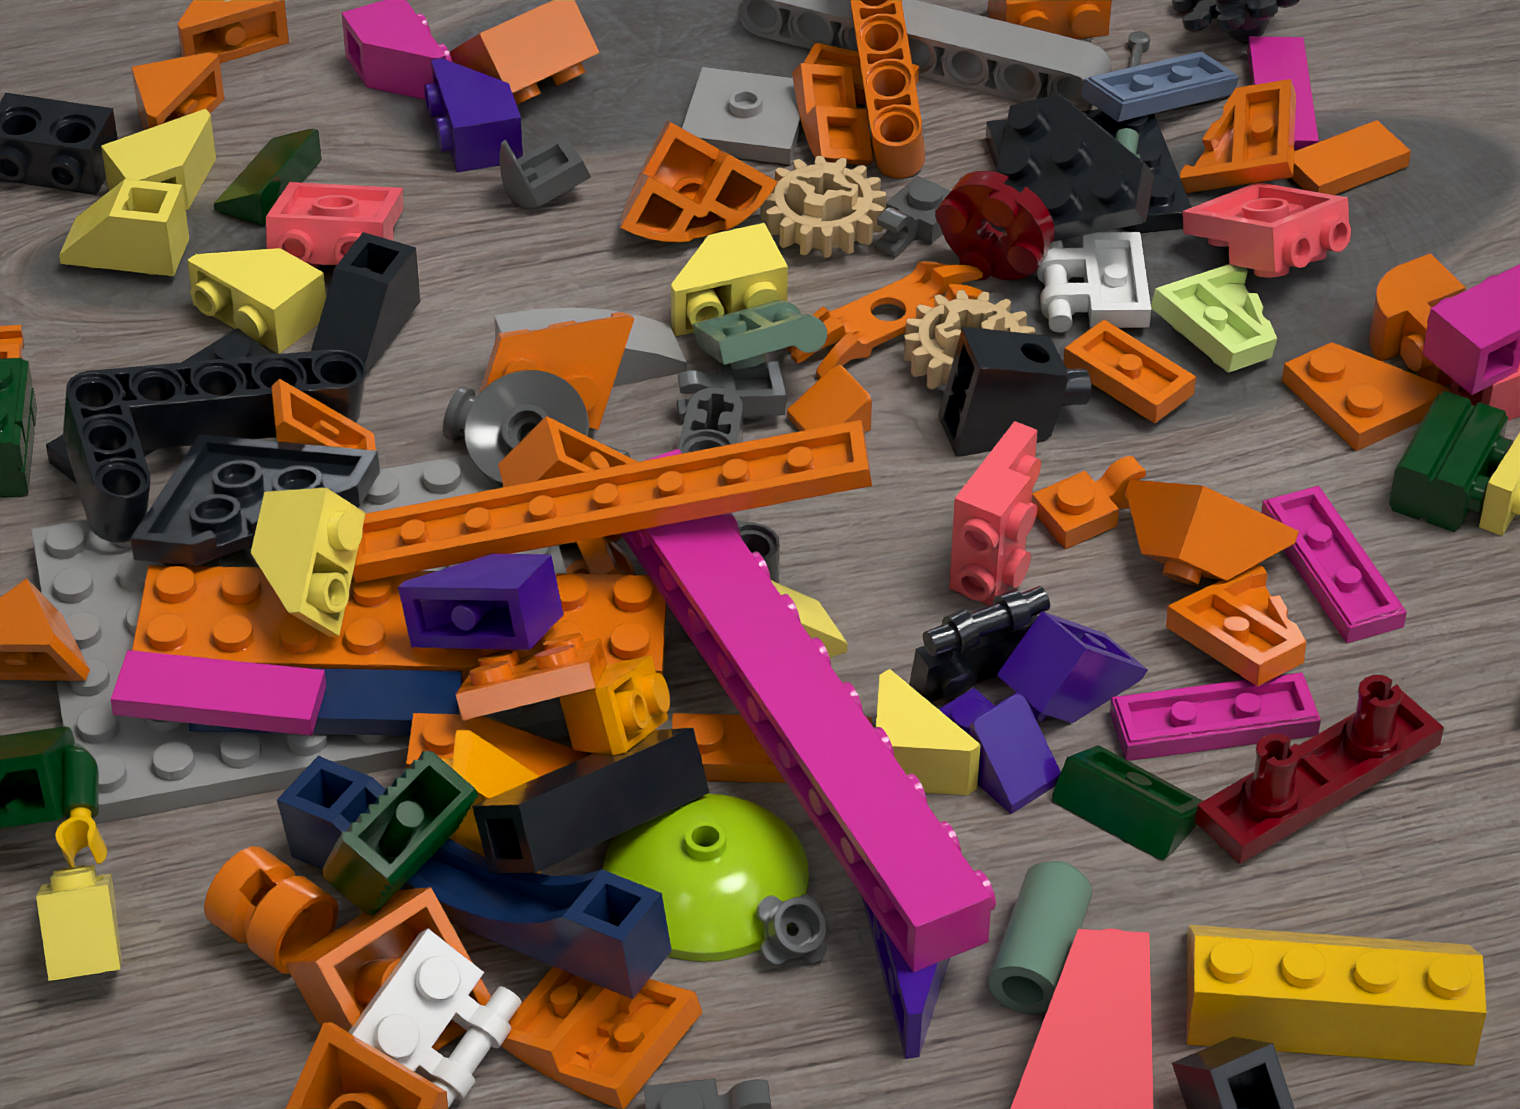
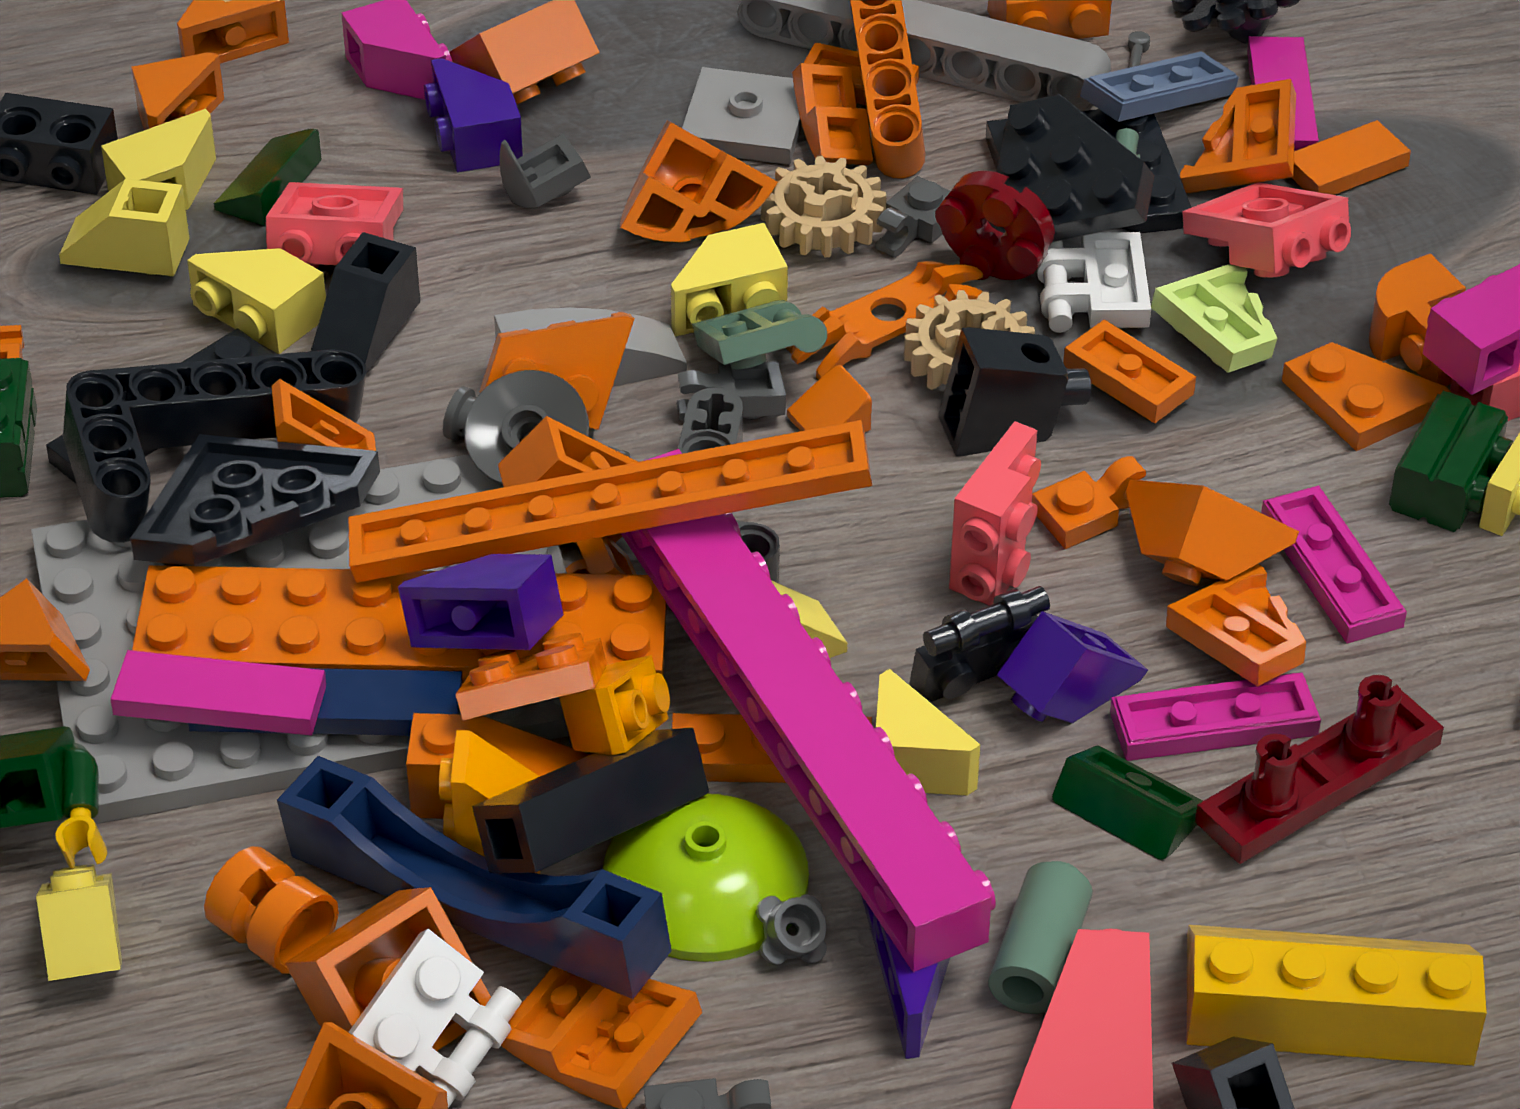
light yellow slope [251,488,366,636] -> none
dark green brick [323,751,478,916] -> none
dark purple slope [939,688,1061,814] -> none

